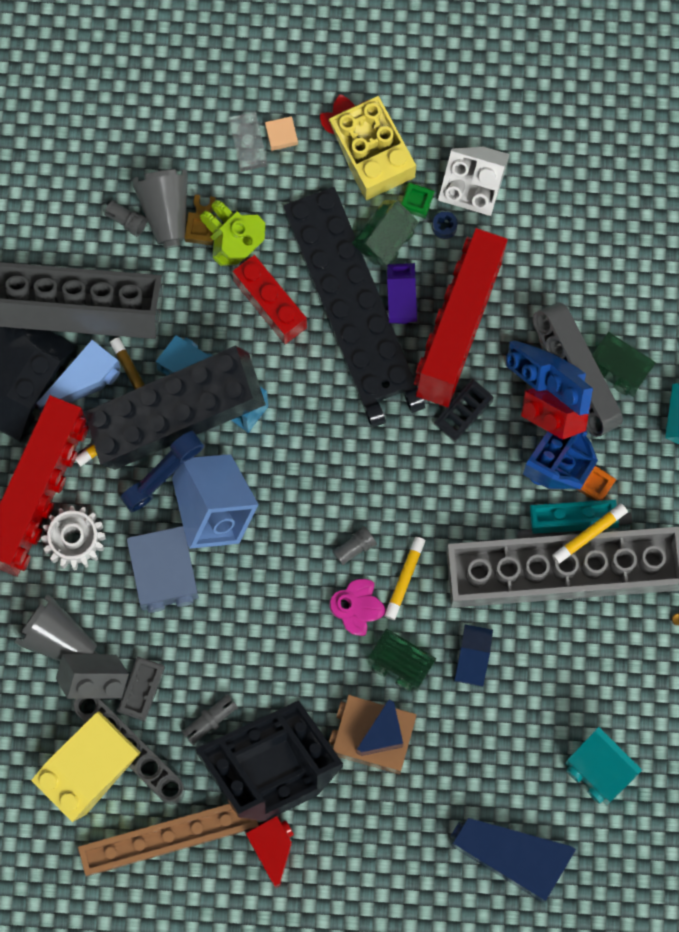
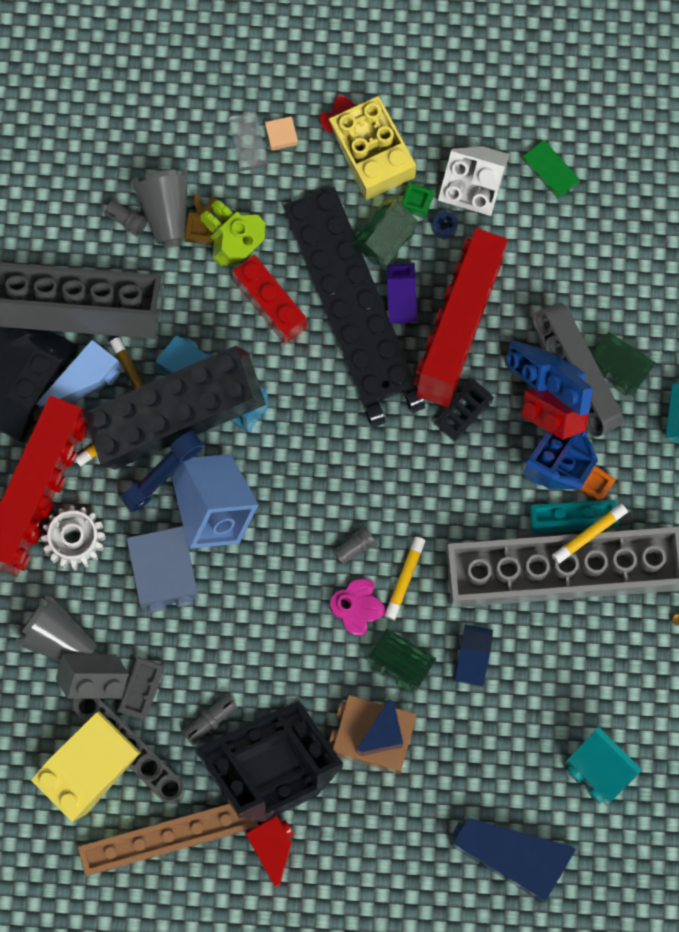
none -> green tile [522,140,580,199]

